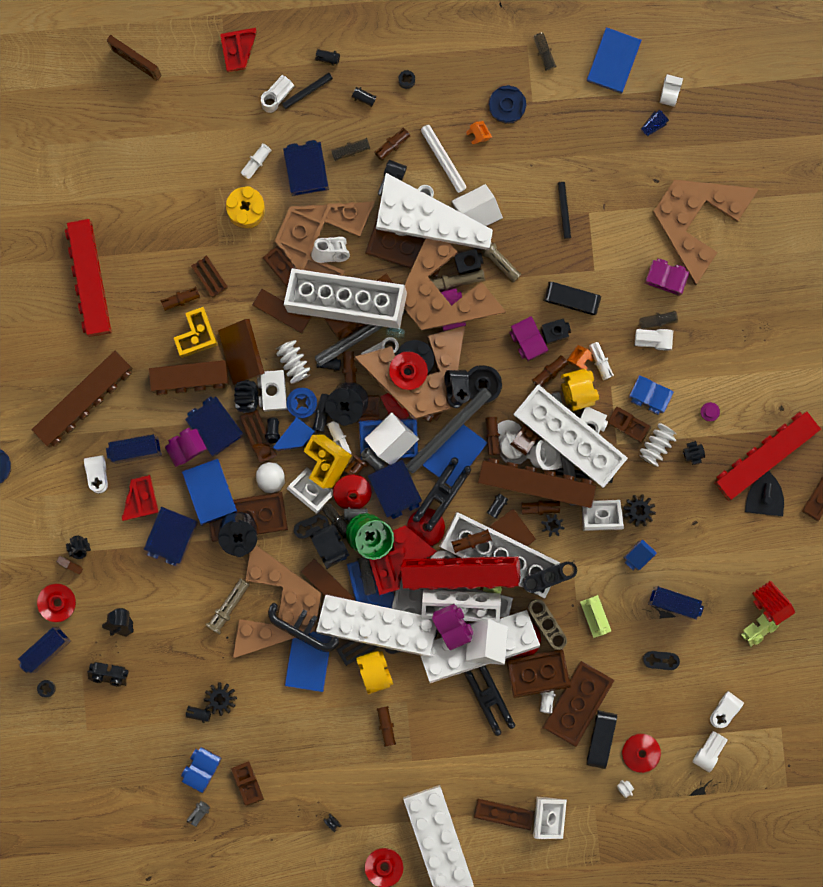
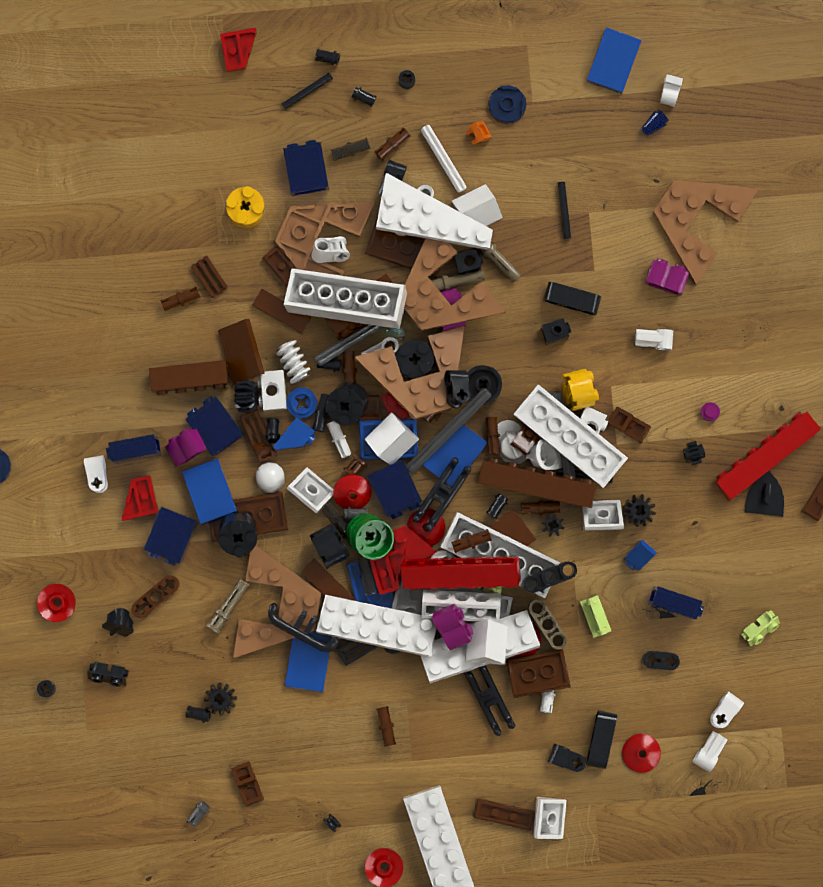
clear blue brick [18,627,71,674] -> none
reddish brown brick [31,350,133,448] -> none
reddish brown tile [56,556,83,575] -> none
red brick [65,219,112,337] -> none
black gear [66,535,91,559] -> none
reddish brown tile [107,35,162,81] -> none
yellow brick [174,307,218,358] -> none
blue brick [181,747,222,793] -> none
white axle [241,143,272,179] -> none
white piece [261,75,294,113] -> none
black beam [294,514,329,539] -> none
yellow brick [303,434,352,489] -> none
yellow brick [356,650,393,695] -> none
dark grey pin [361,447,385,471] -> none
red dish [389,352,428,390] -> none
magenta brick [509,316,548,362] -> none
reddish brown pin [532,355,568,387] -> none
clear smoke axle [533,33,557,71] -> none
reddish brown tile [542,661,615,747] -> none
orange tile [567,345,594,370] -> none
white axle [589,342,614,380] -> none
white plate [617,780,634,798] -> none
blue brick [629,375,674,415] -> none
clear smoke axle [639,311,678,329] -> none
white piece [639,423,677,467] -> none
red brick [752,581,796,626] -> none
none -> reddish brown beam [132,575,180,618]
none -> black piece [547,743,586,772]

